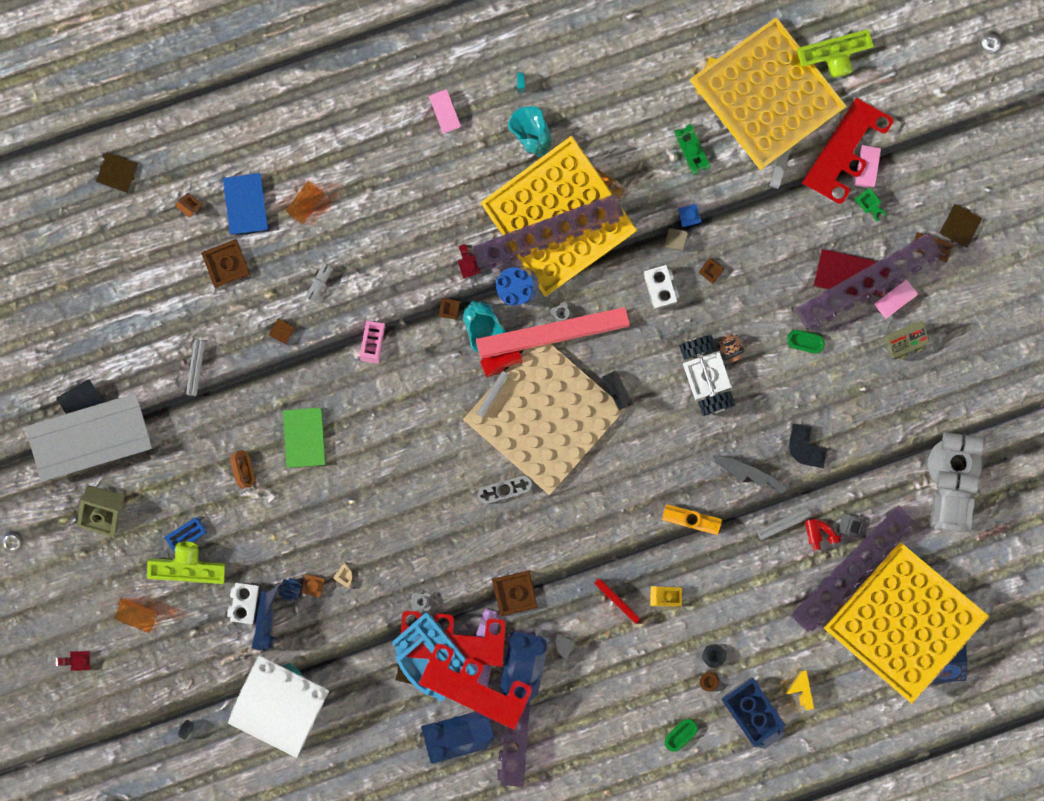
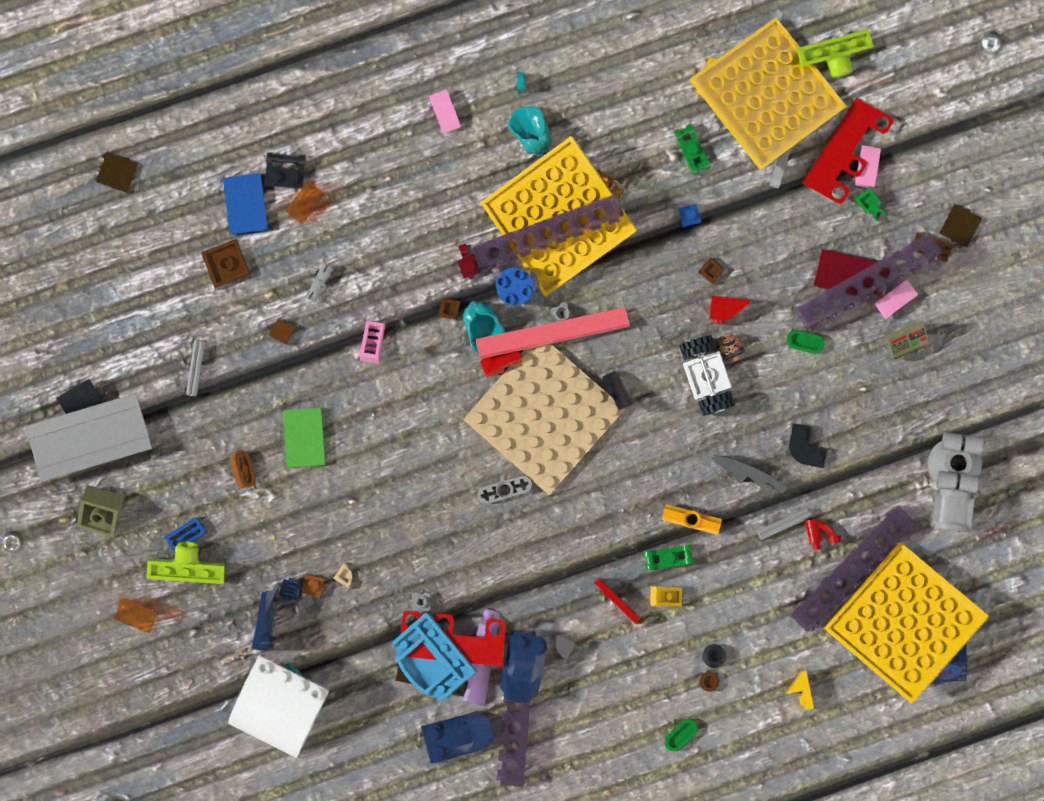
dark red plate [56,651,91,671] -> none
dark orange plate [175,193,203,218] -> none
black tile [178,720,194,740] -> none
white brick [227,583,260,624] -> none
red piece [419,643,532,730] -> none
light grey piece [477,371,509,417] -> none
reddish brown tile [492,570,538,616] -> none
white brick [643,265,679,310] -> none
dark tan slope [664,228,688,252] -> none
dark blue slope [721,677,786,749] -> none
dark grey slope [837,514,865,539] -> none
none -> black plate [265,152,306,189]
none -> green plate [643,544,695,571]
none -> red slope [708,295,750,325]

